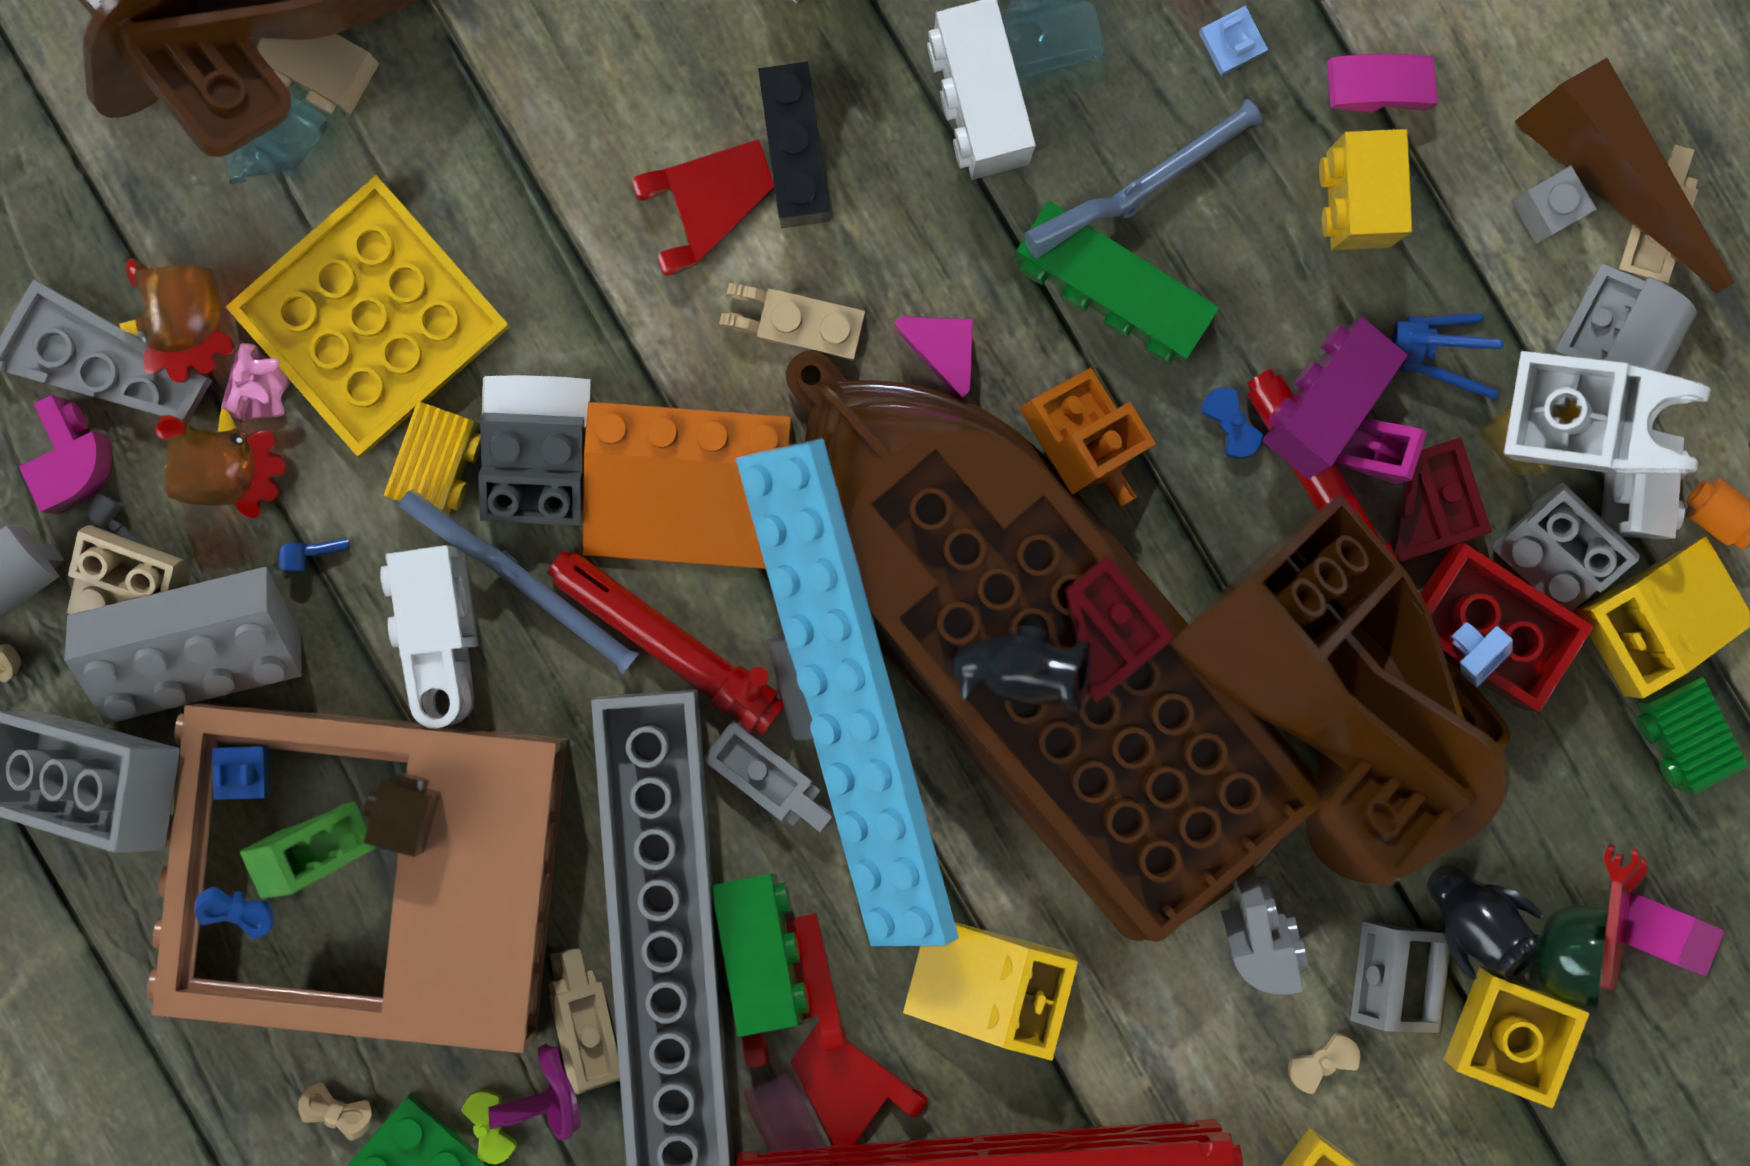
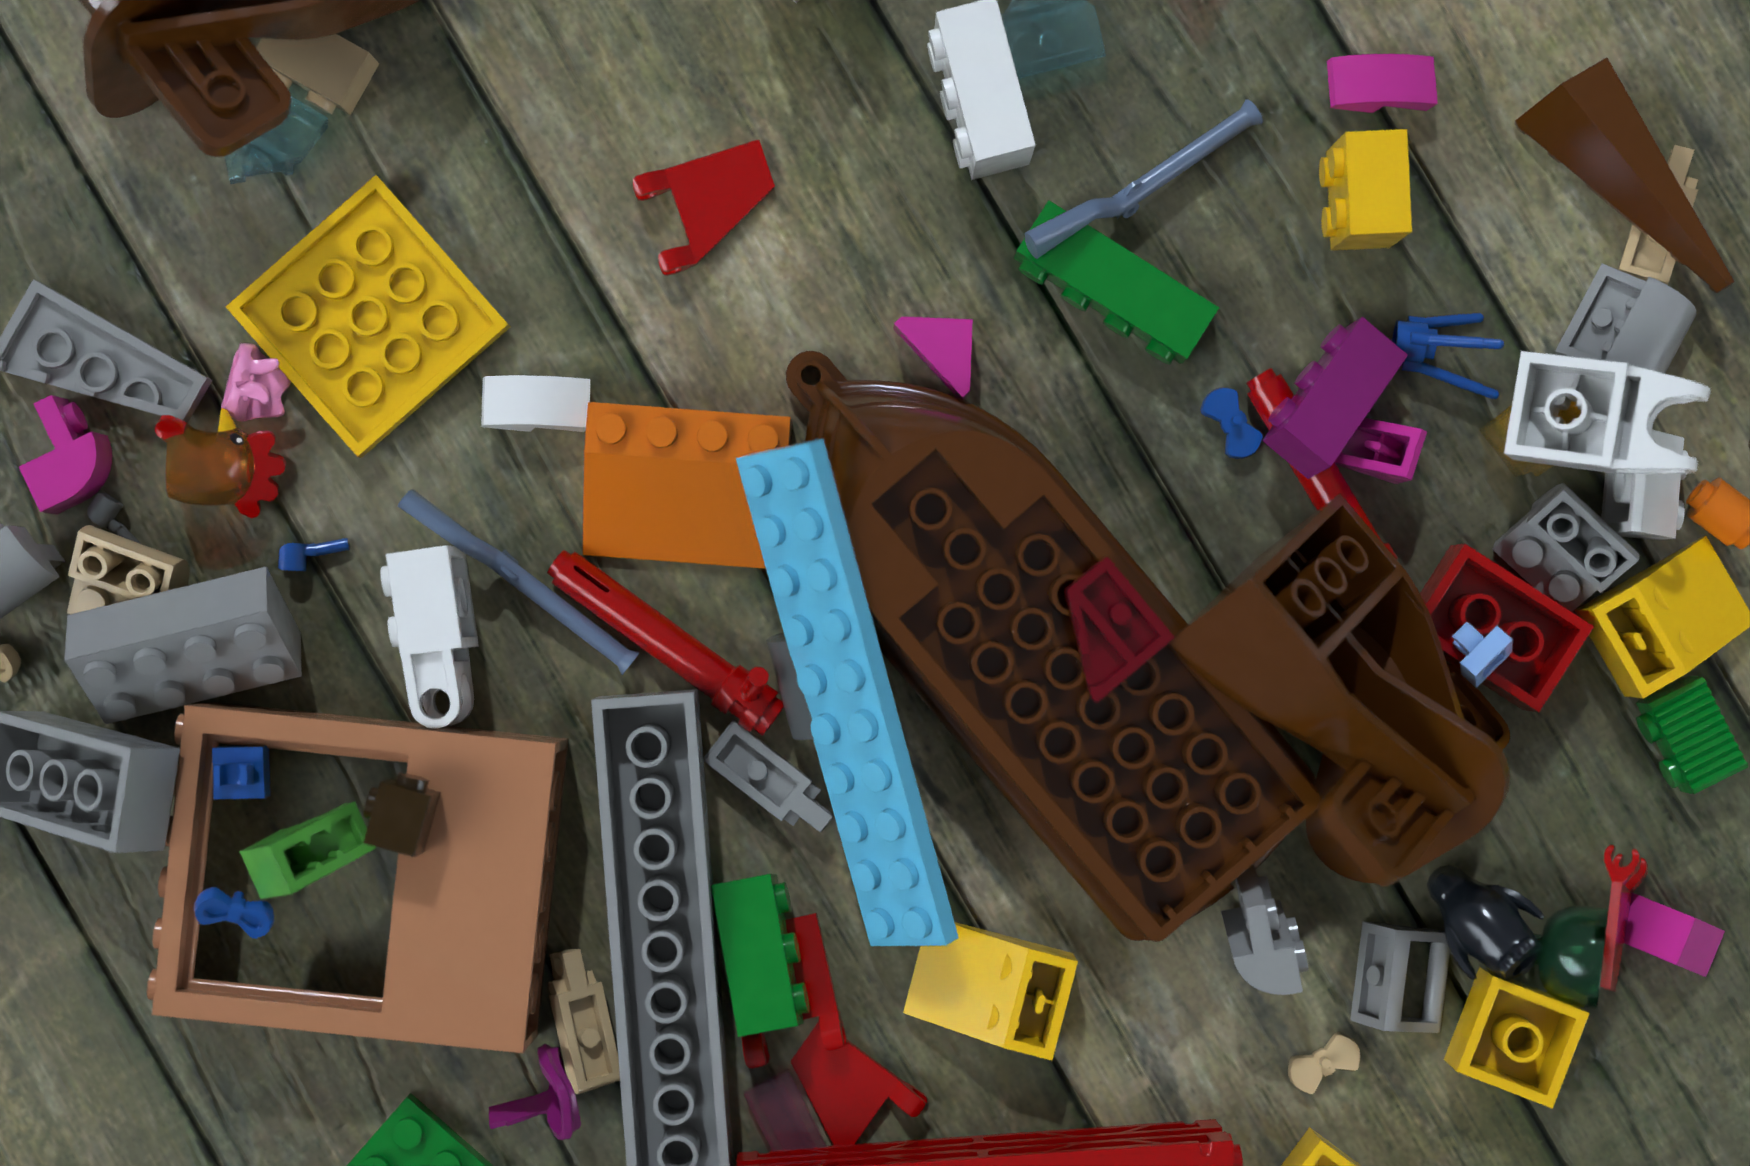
clear orange piece [119,258,235,383] -> none
tan piece [298,1082,373,1141] -> none
yellow brick [383,401,481,516] -> none
lime piece [461,1089,517,1164] -> none
dark grey brick [478,412,585,526] -> none
tan hinge [719,283,865,361] -> none
black brick [758,61,830,228] -> none
black animal [953,626,1091,712] -> none
orange plate [1019,368,1156,508] -> none
light blue tile [1199,6,1268,77] -> none
dark red wing [1394,437,1492,562] -> none
light grey brick [1511,166,1596,244] -> none

